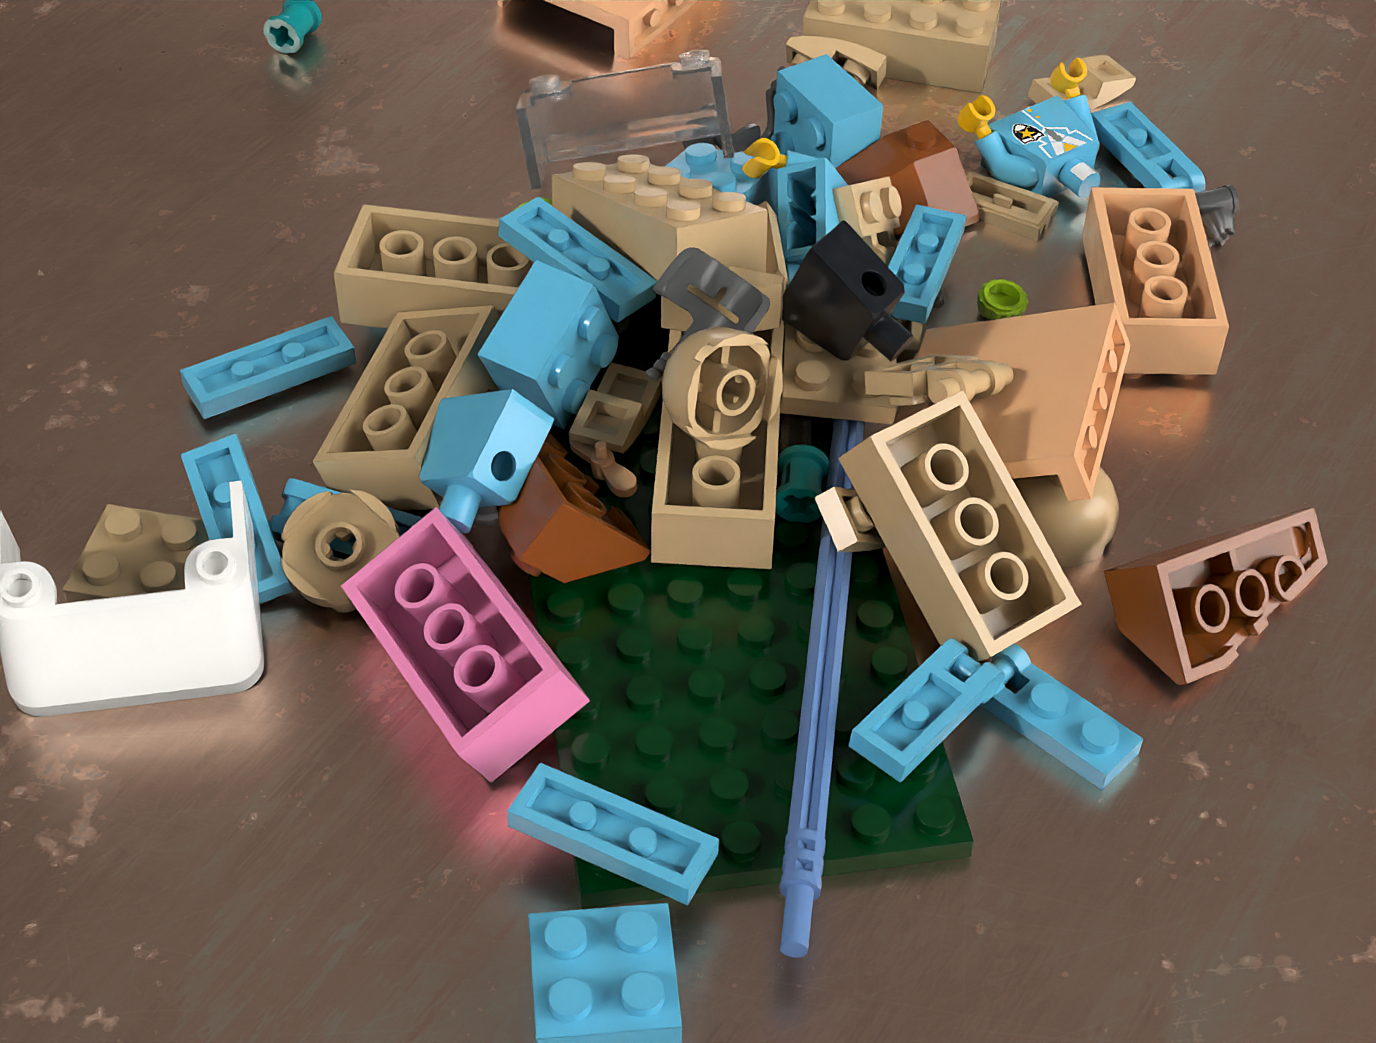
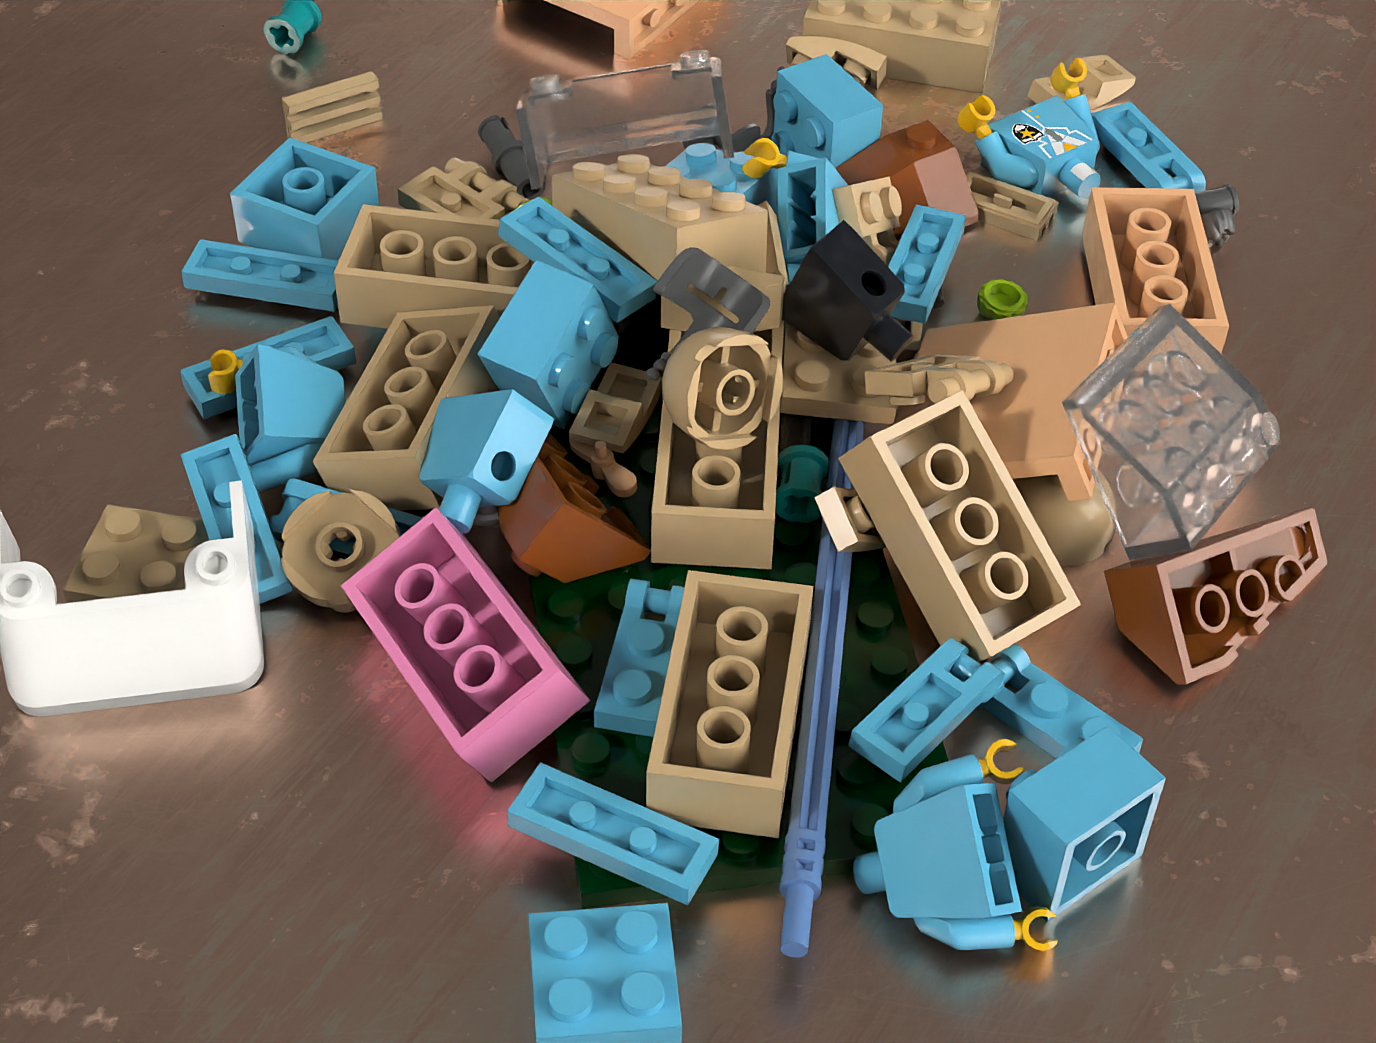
none -> medium azure plate [181,239,338,312]
none -> medium azure torso [208,344,346,492]
none -> medium azure brick [230,137,379,260]
none -> tan tile [282,71,383,143]
none -> tan plate [397,157,529,220]
none -> dark grey pin [478,115,545,200]
none -> medium azure plate [594,578,684,737]
none -> tan brick [646,570,814,838]
none -> medium azure torso [853,739,1058,951]
none -> medium azure brick [1003,725,1166,922]
none -> clear slope [1062,304,1281,560]

